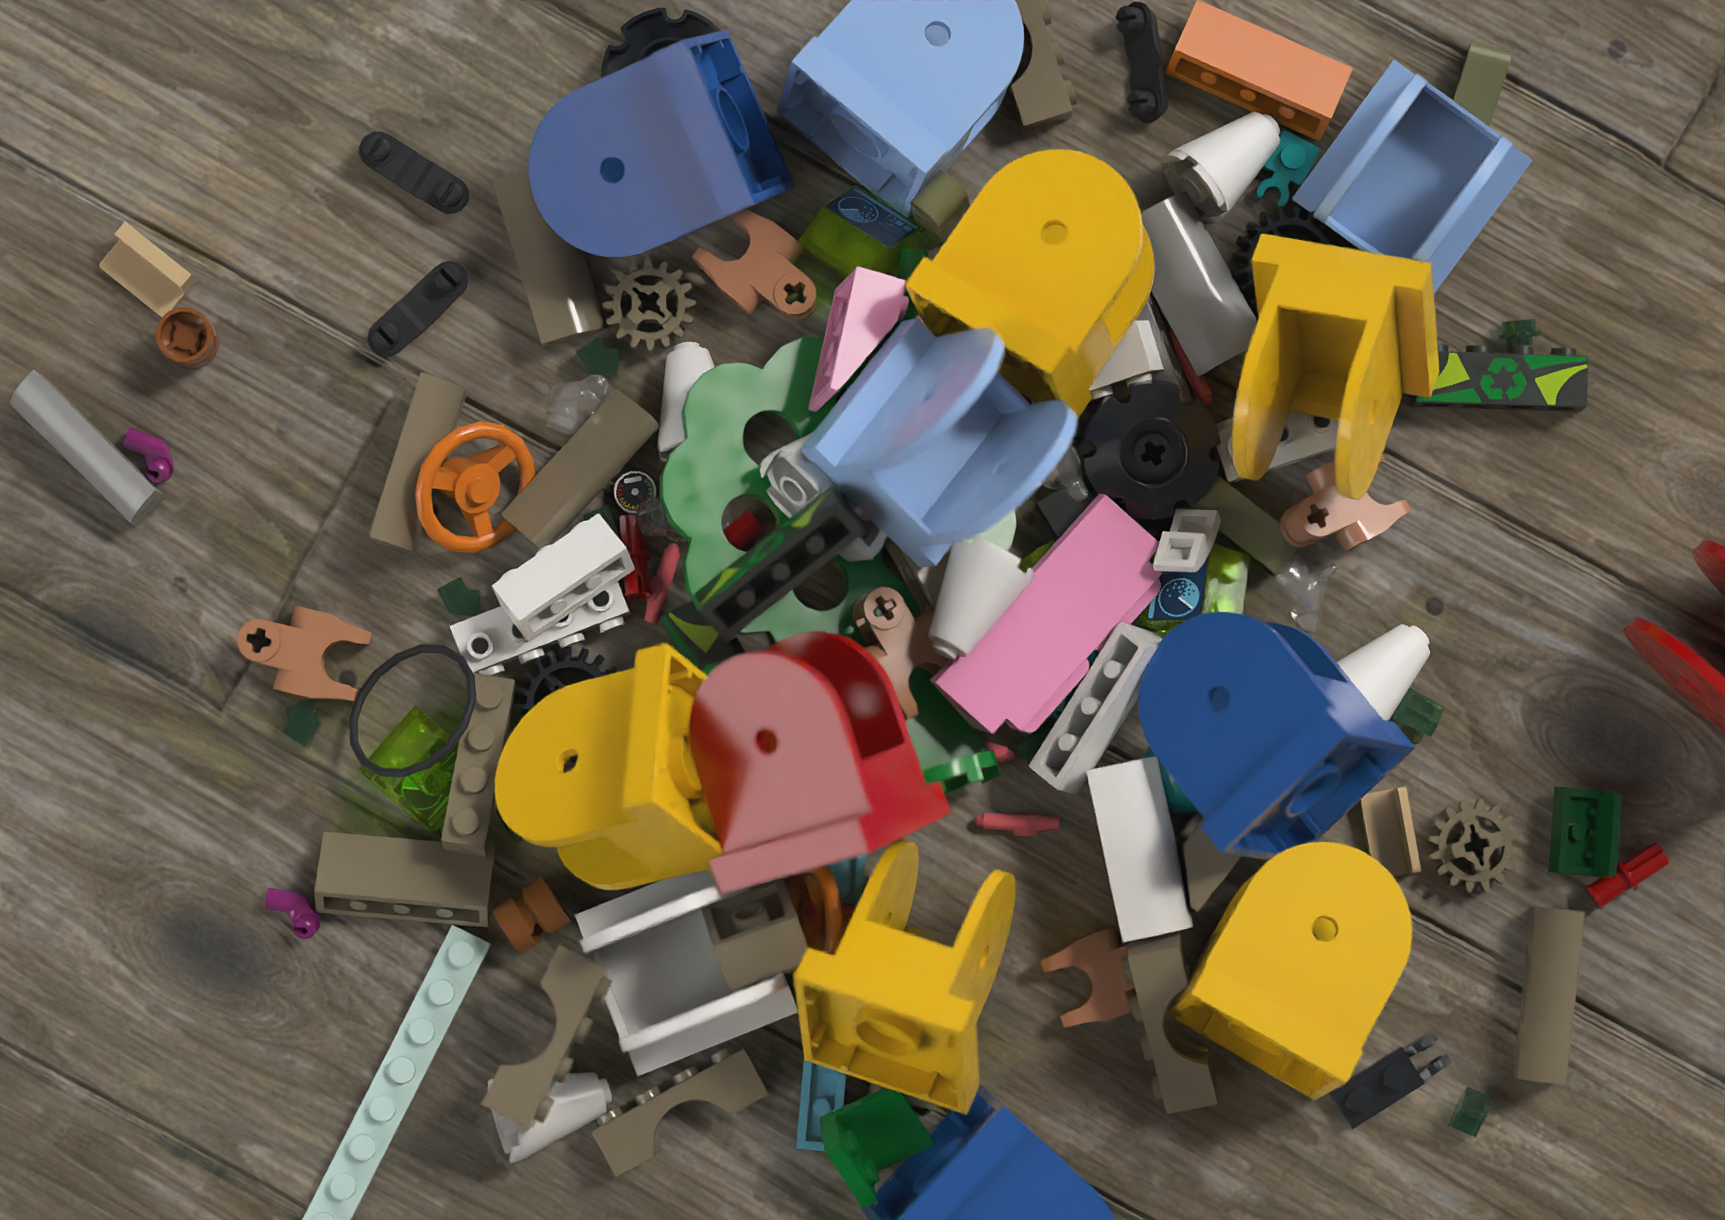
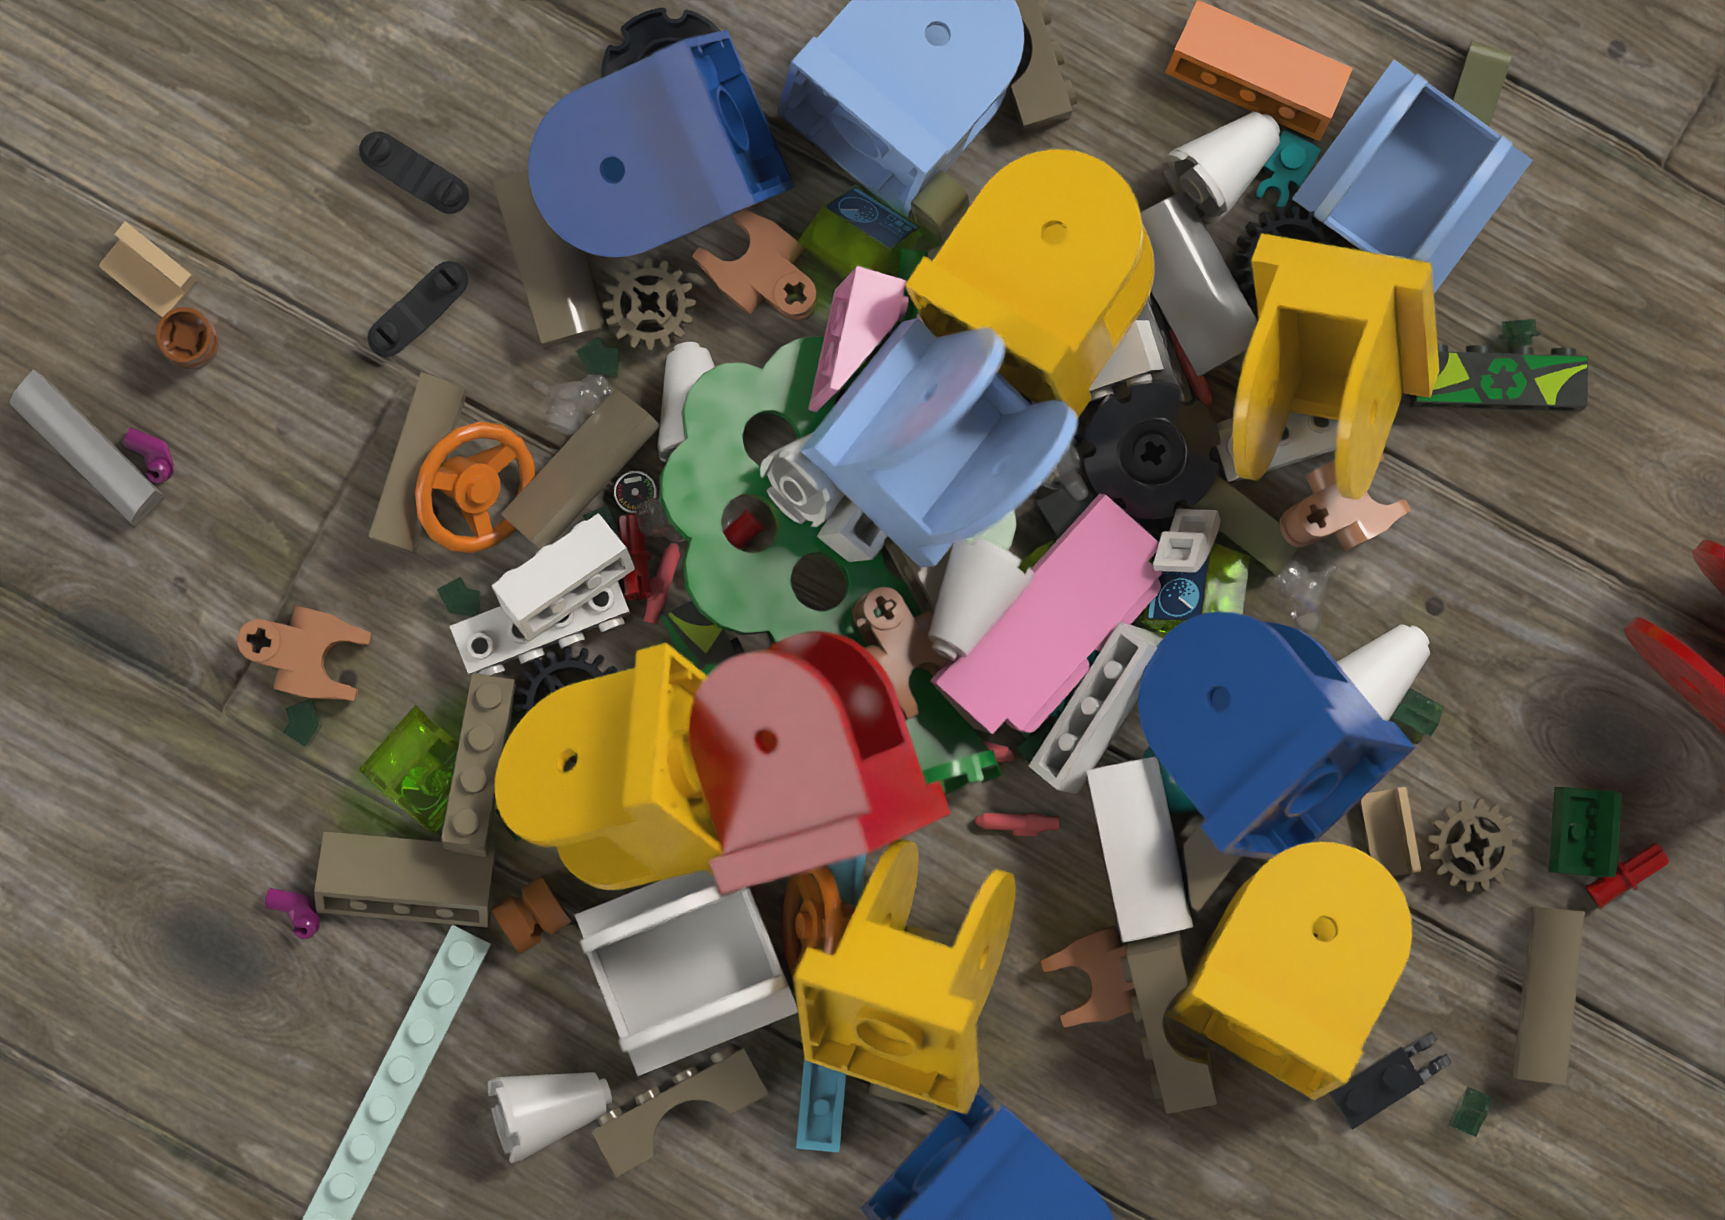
black piece [349,644,476,777] -> none
dark tan arch [481,945,612,1128] -> none
pearl dark grey brick [696,485,864,642] -> none
dark tan slope [701,877,808,991] -> none
green bracket [819,1088,933,1209] -> none
black piece [1116,2,1168,123] -> none

